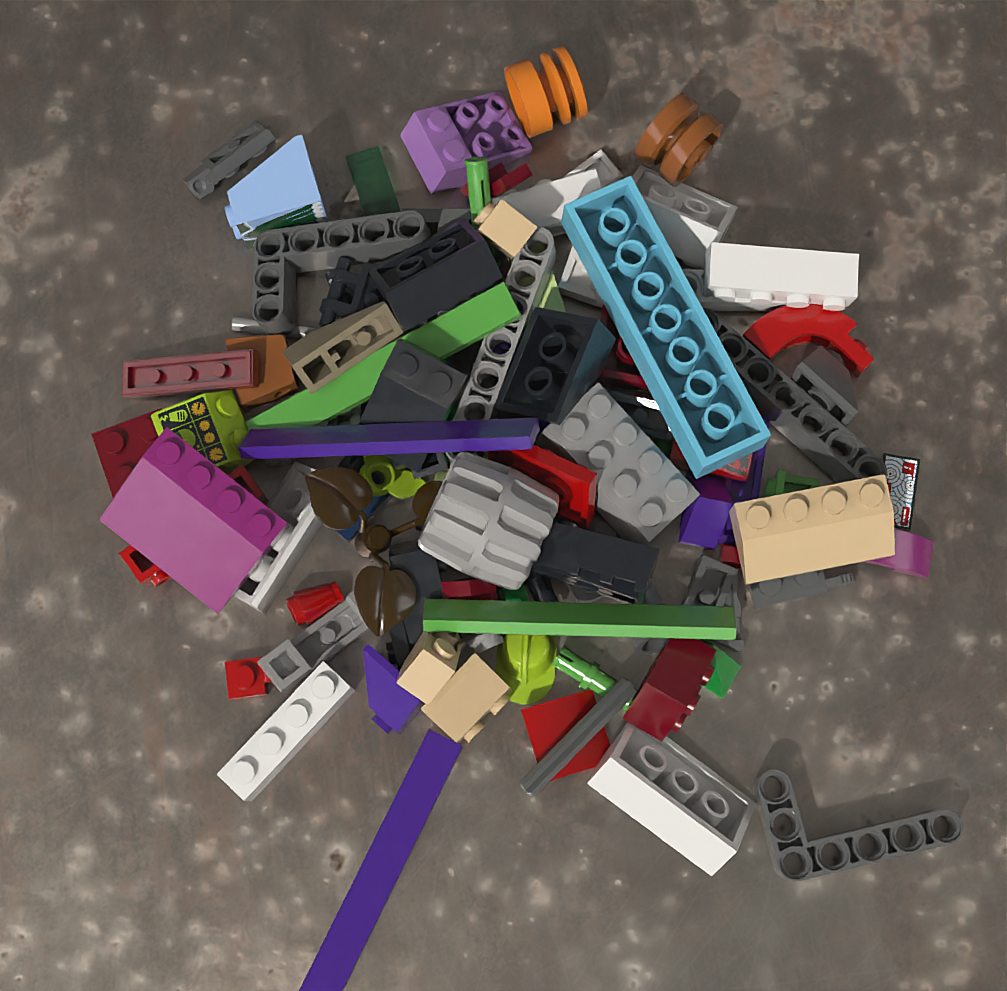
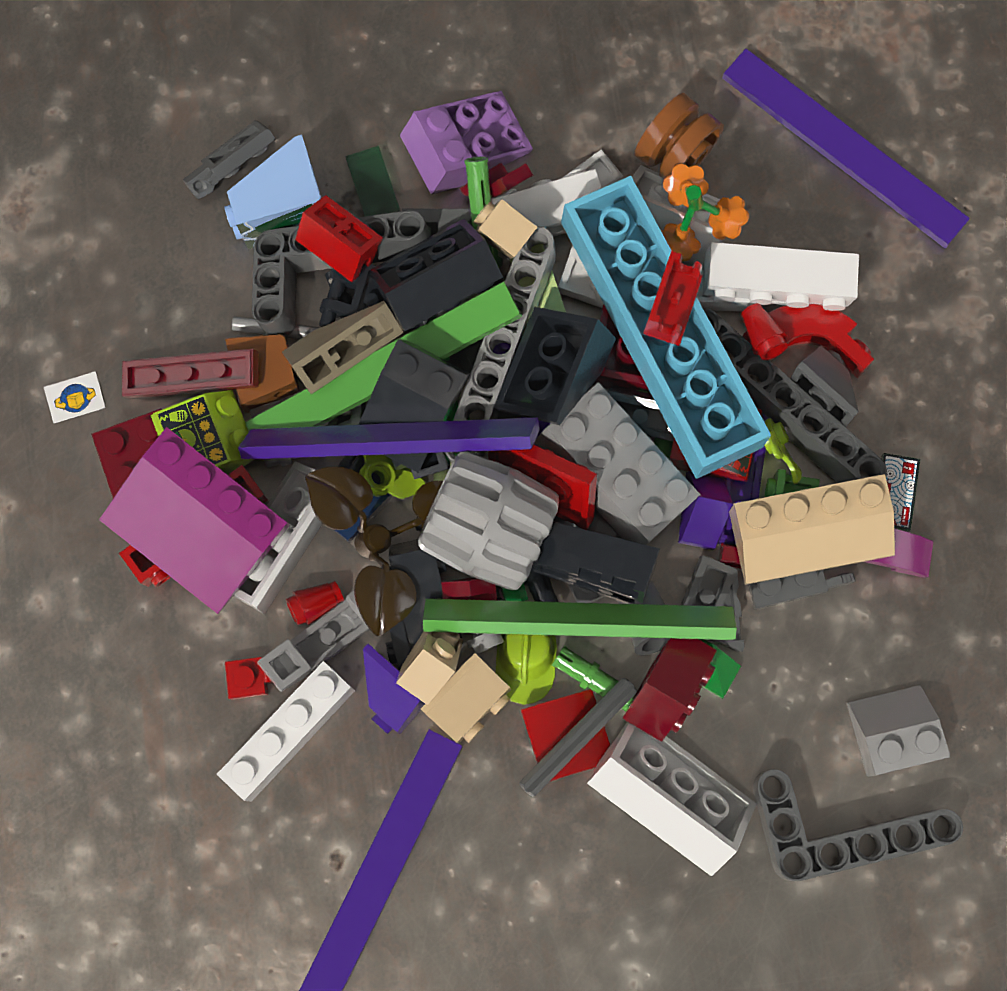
orange wheel [504,45,588,138] -> none
none -> white sticker [44,371,106,423]
none -> red hinge [295,195,383,282]
none -> red hinge [643,251,703,346]
none -> orange plant [661,163,749,261]
none -> dark purple tile [722,48,970,248]
none -> red cone [741,303,788,360]
none -> lime plate [764,418,802,484]
none -> light grey slope [847,685,950,777]

